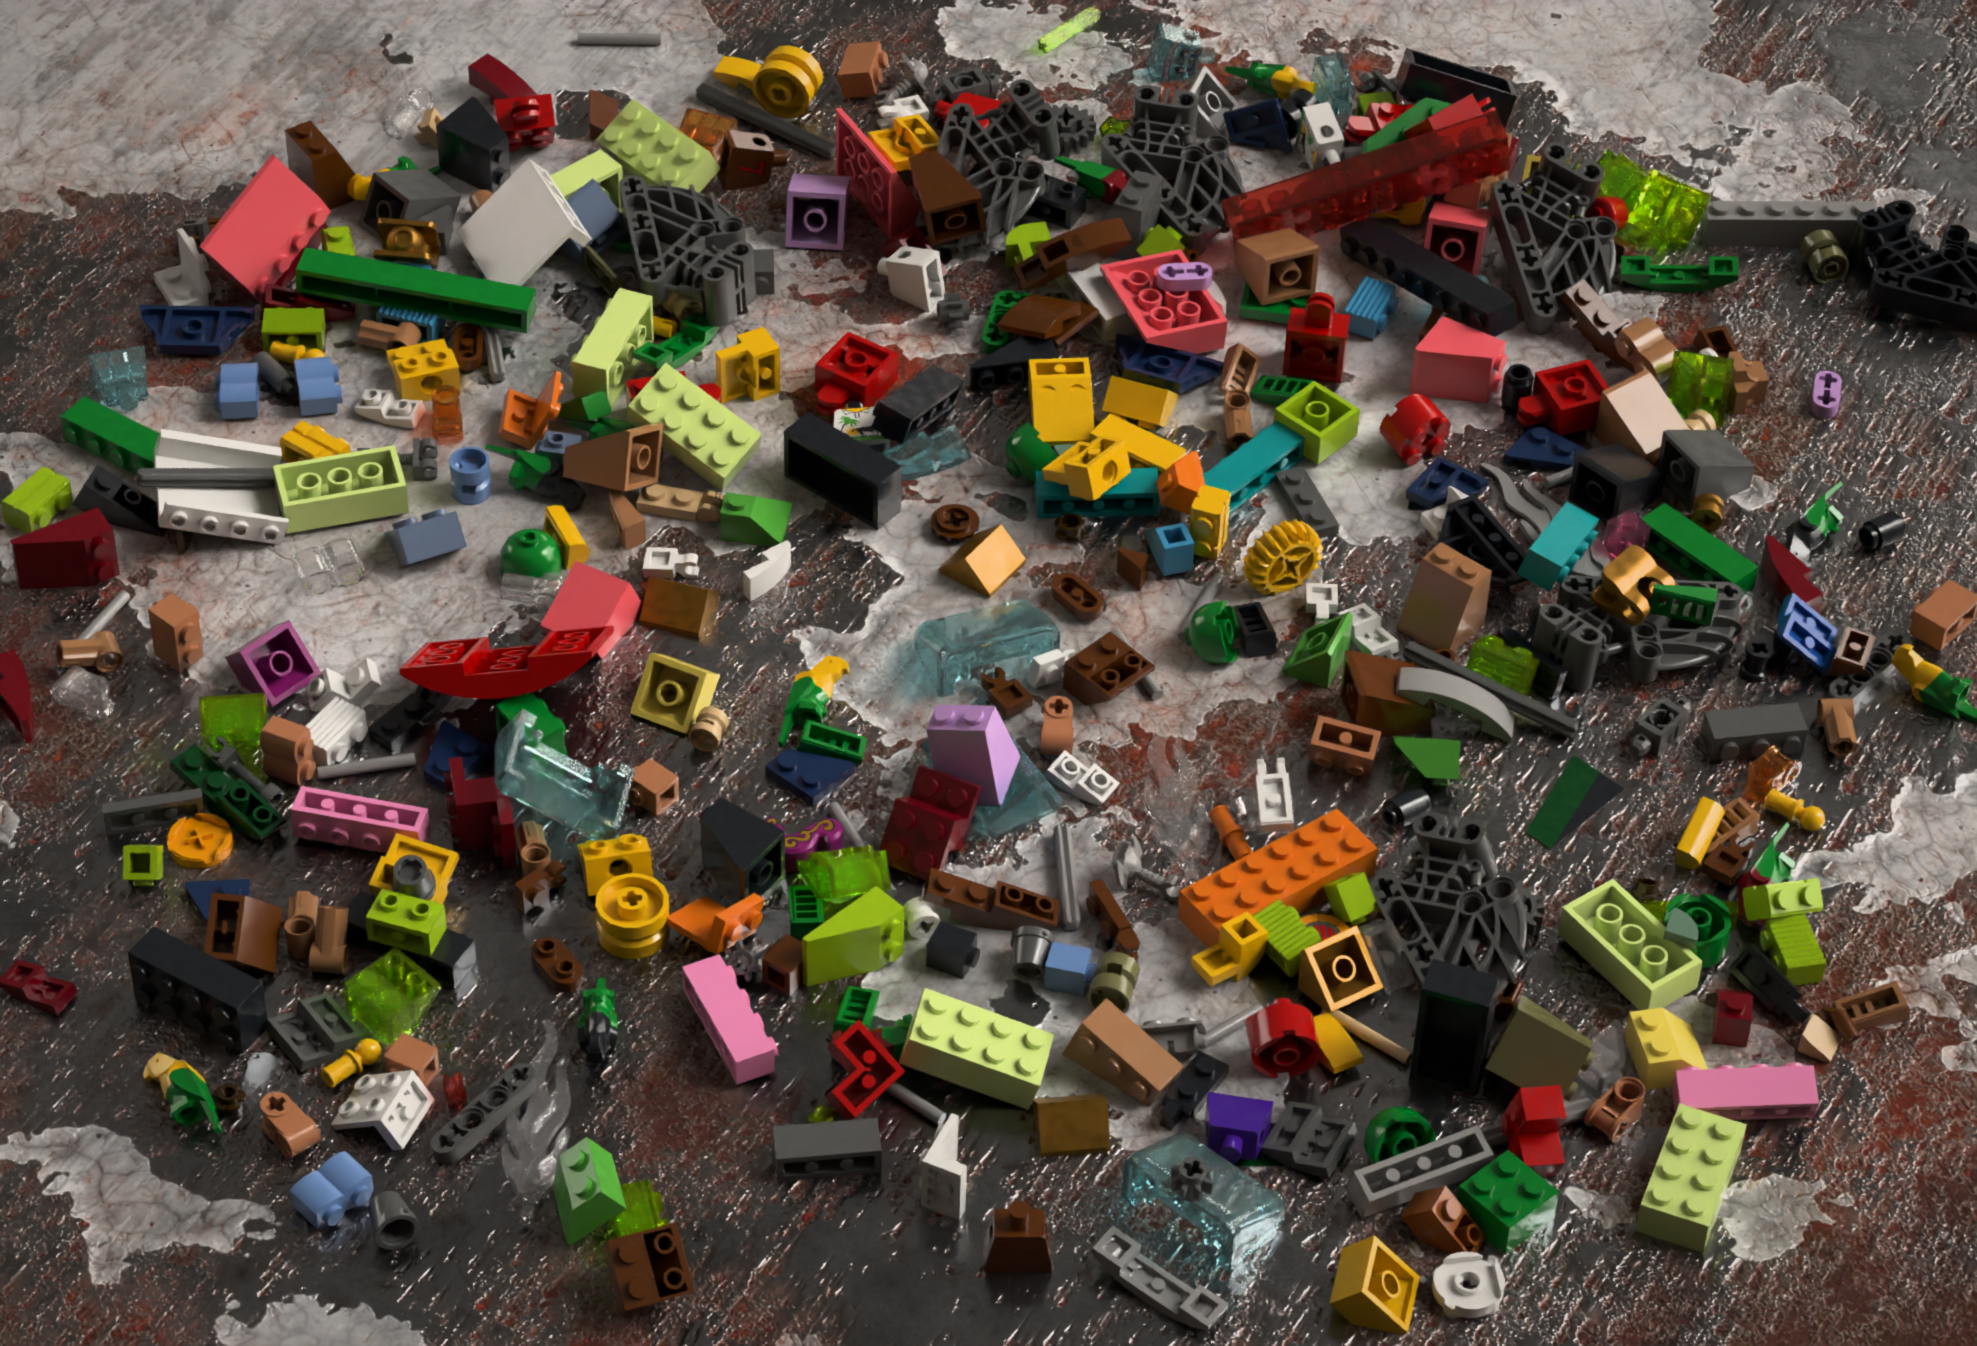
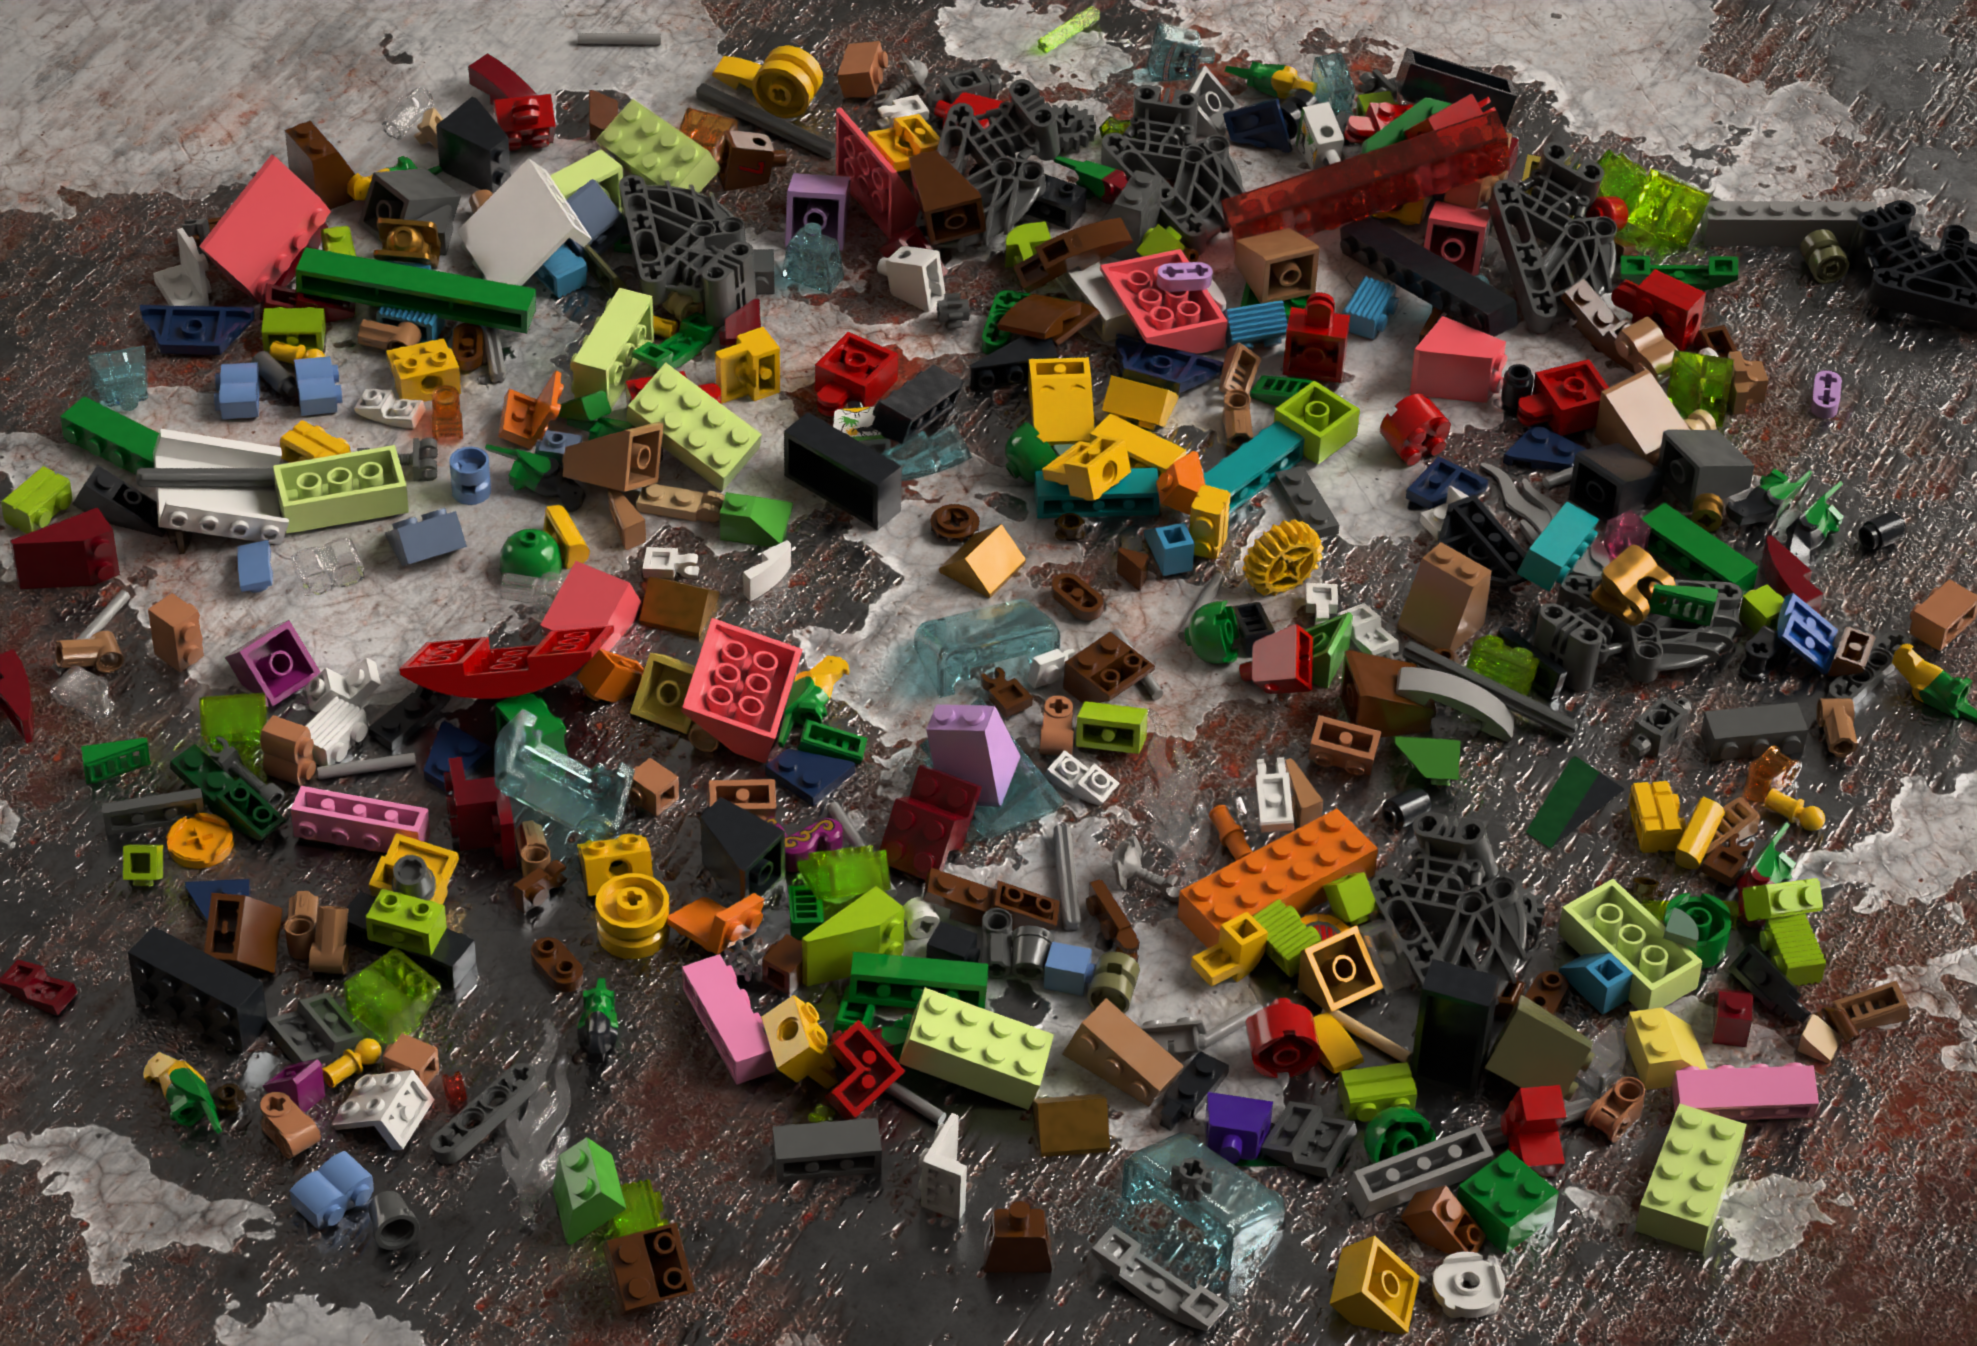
none -> green slope [81,737,151,785]
none -> medium blue slope [237,540,273,593]
none -> magenta slope [262,1059,325,1113]
none -> dark azure brick [533,242,588,298]
none -> orange slope [576,649,644,703]
none -> coral slope [681,618,803,764]
none -> nougat brick [706,779,777,820]
none -> dark red slope [719,299,761,349]
none -> yellow brick [761,995,838,1090]
none -> clear light blue torso [782,222,844,294]
none -> green brick [848,951,988,1009]
none -> dark grey piece [982,908,1012,979]
none -> lime brick [1076,701,1148,754]
none -> dark azure brick [1222,300,1288,350]
none -> torso [1239,624,1313,694]
none -> medium nougat slope [1285,758,1323,828]
none -> lime brick [1338,1062,1417,1122]
none -> reddish brown plate [1525,971,1569,1016]
none -> dark azure slope [1558,952,1633,1015]
none -> red brick [1611,269,1706,353]
none -> yellow brick [1628,781,1686,853]
none -> animal [1725,468,1813,526]
none -> lime brick [1739,584,1784,634]

